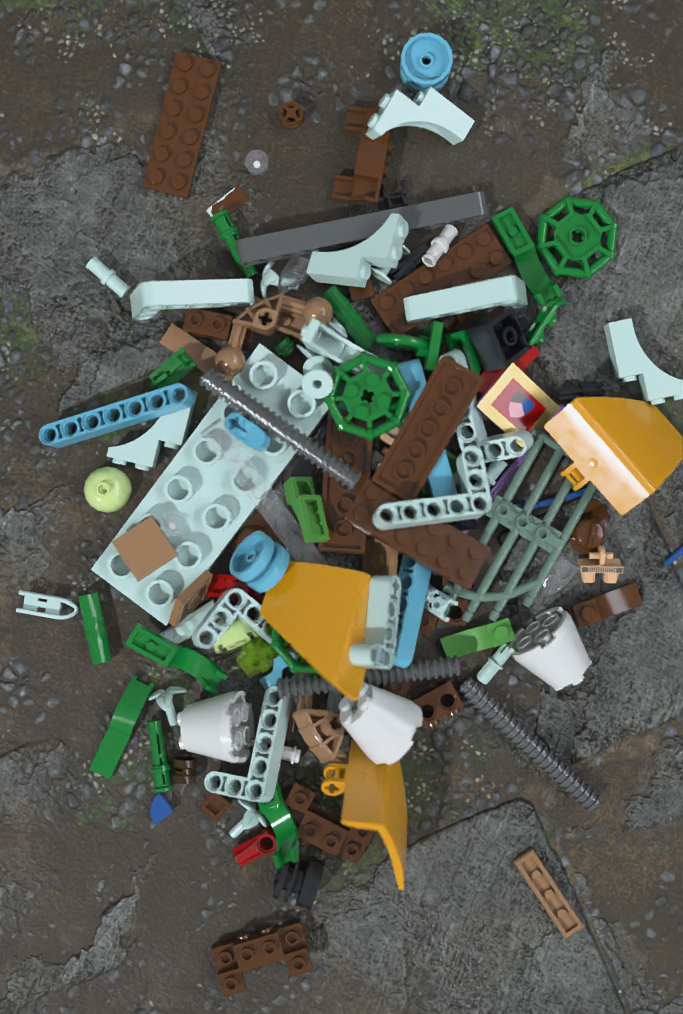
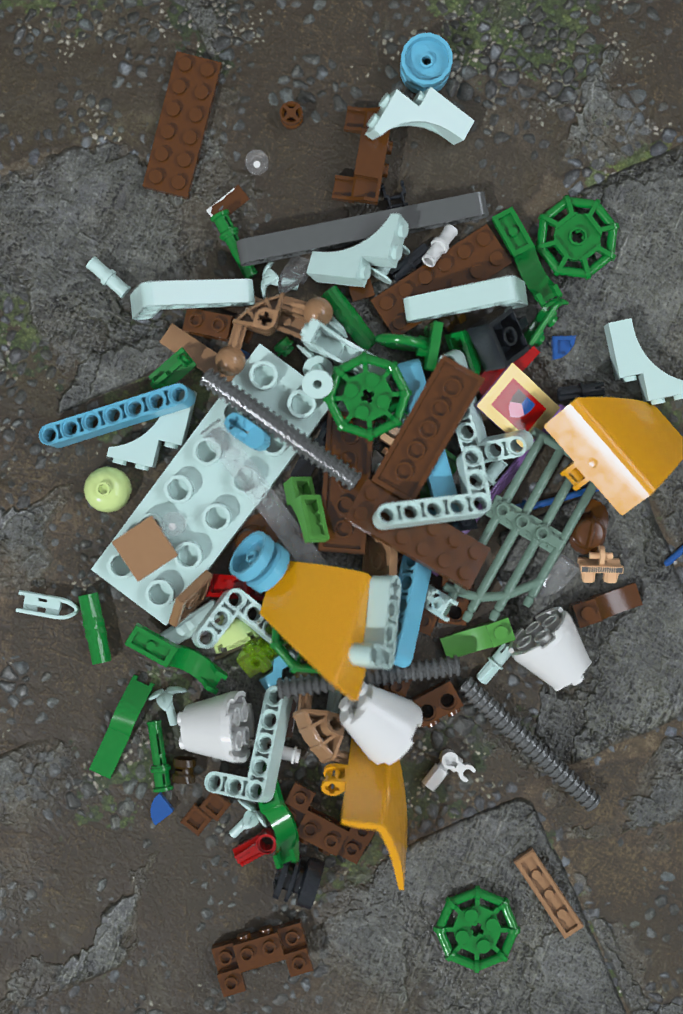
none -> reddish brown tile [180,802,212,836]
none -> white bar [422,749,476,792]
none -> green plate [433,885,521,973]
none -> blue tile [551,335,576,360]

